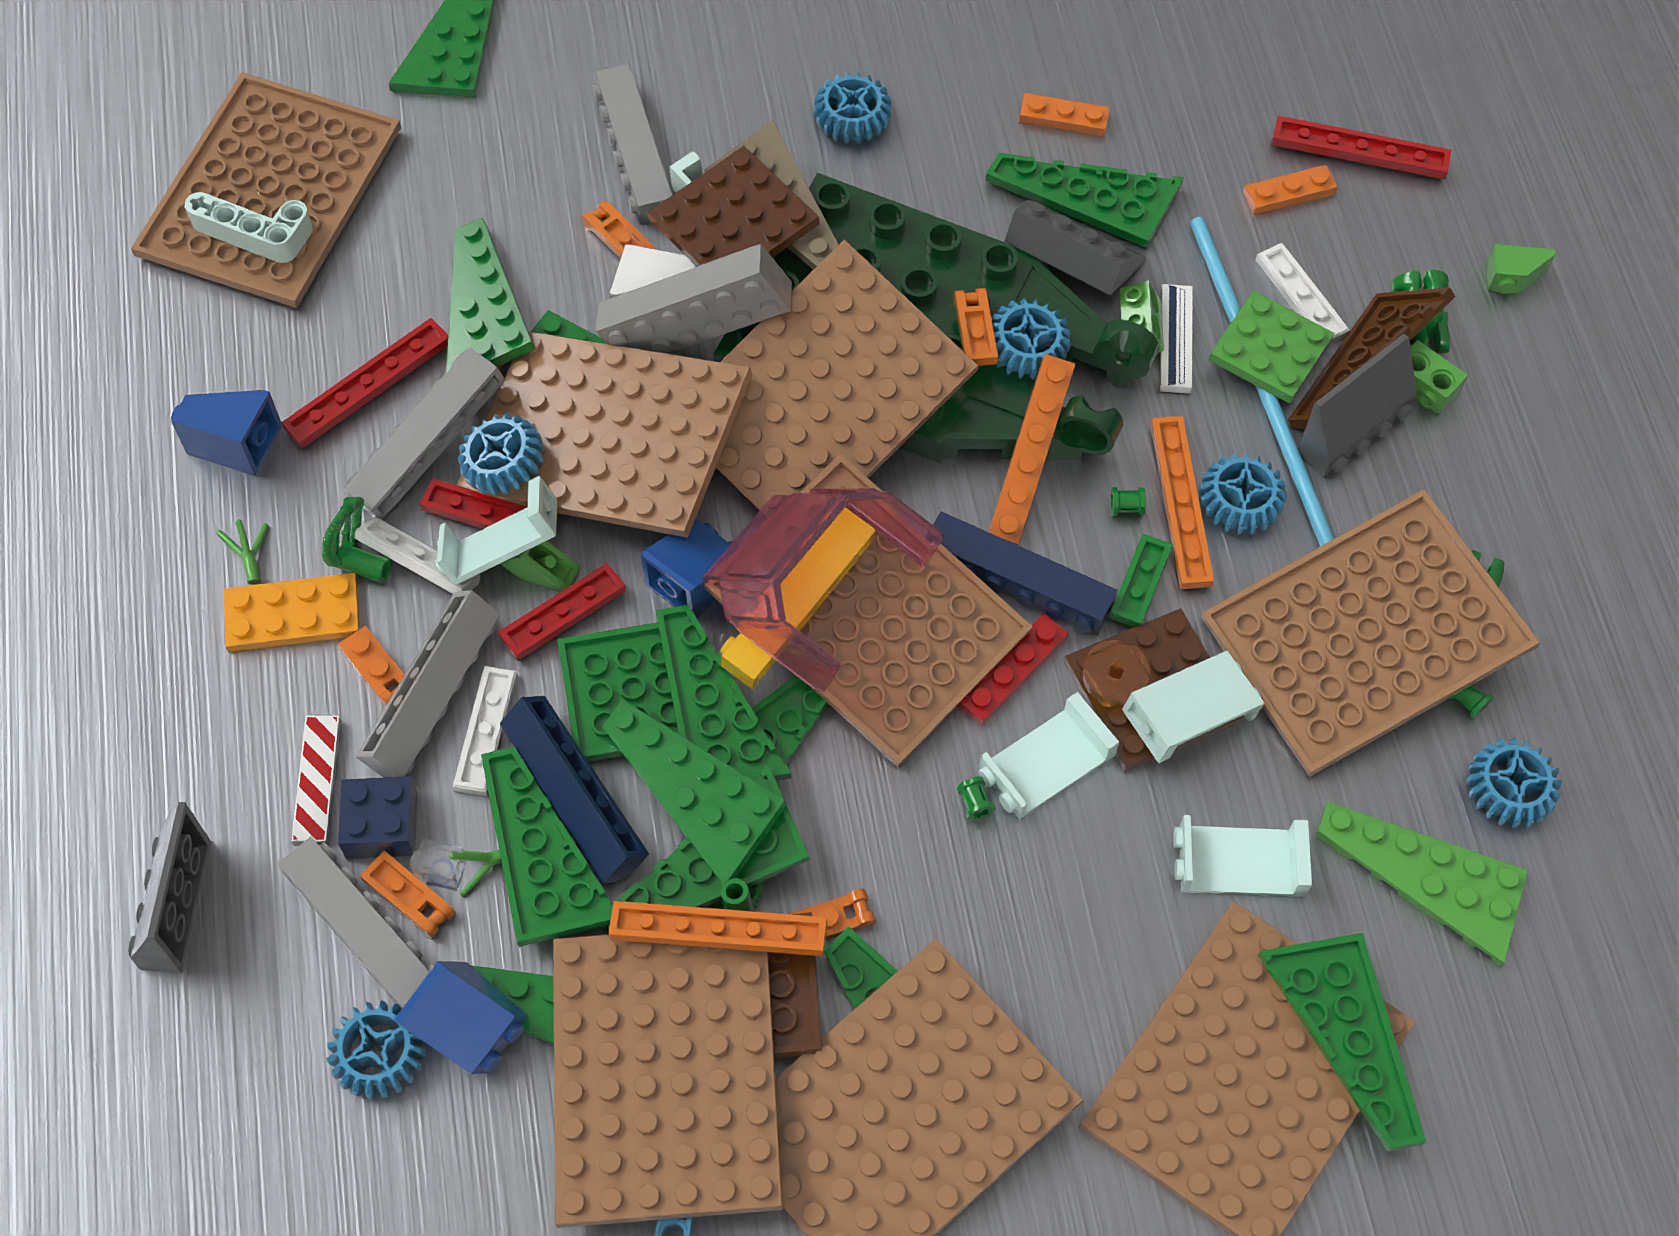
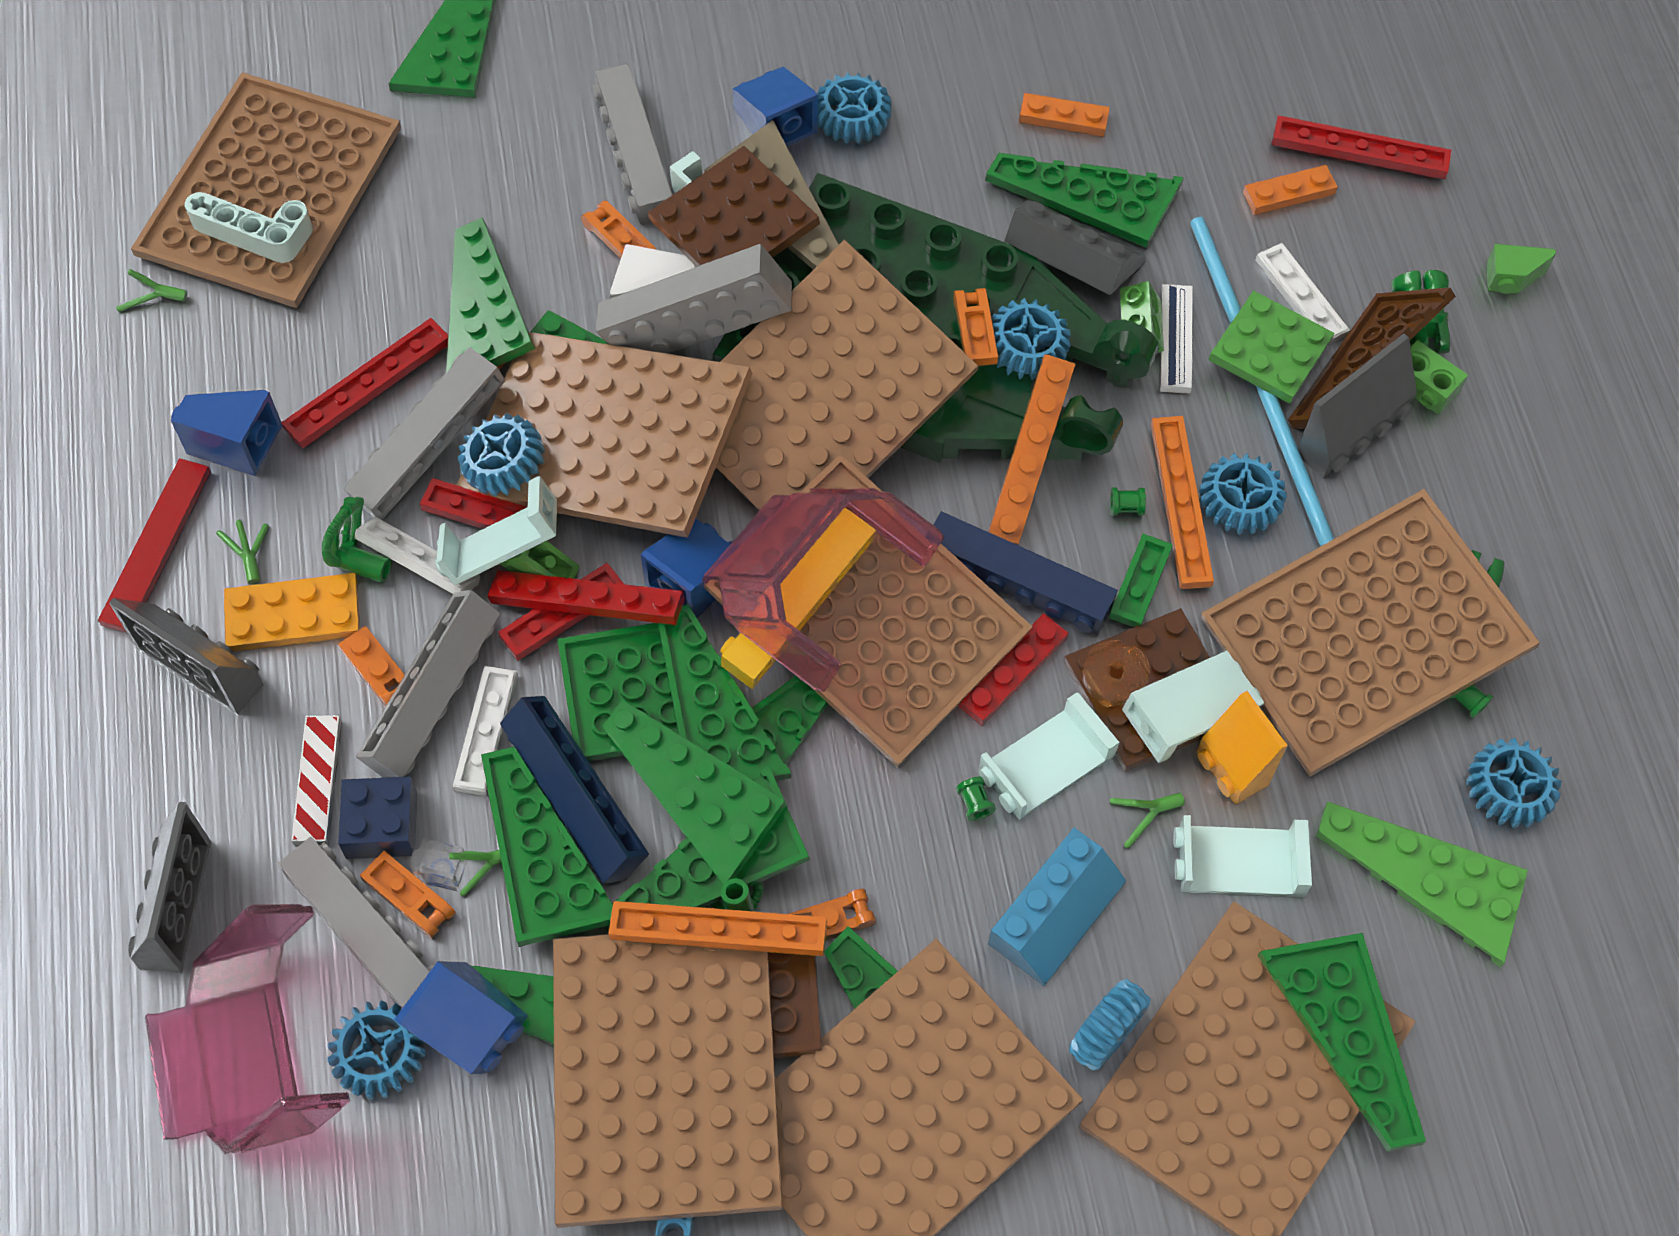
none -> red tile [98,458,211,633]
none -> dark grey slope [109,598,264,714]
none -> bright green plant [116,269,187,311]
none -> clear pink piece [145,904,350,1154]
none -> red plate [487,570,685,625]
none -> blue slope [732,66,818,146]
none -> dark azure slope [988,827,1126,986]
none -> dark azure gear [1069,979,1151,1071]
none -> bright green plant [1110,792,1185,848]
none -> light orange slope [1197,691,1288,805]

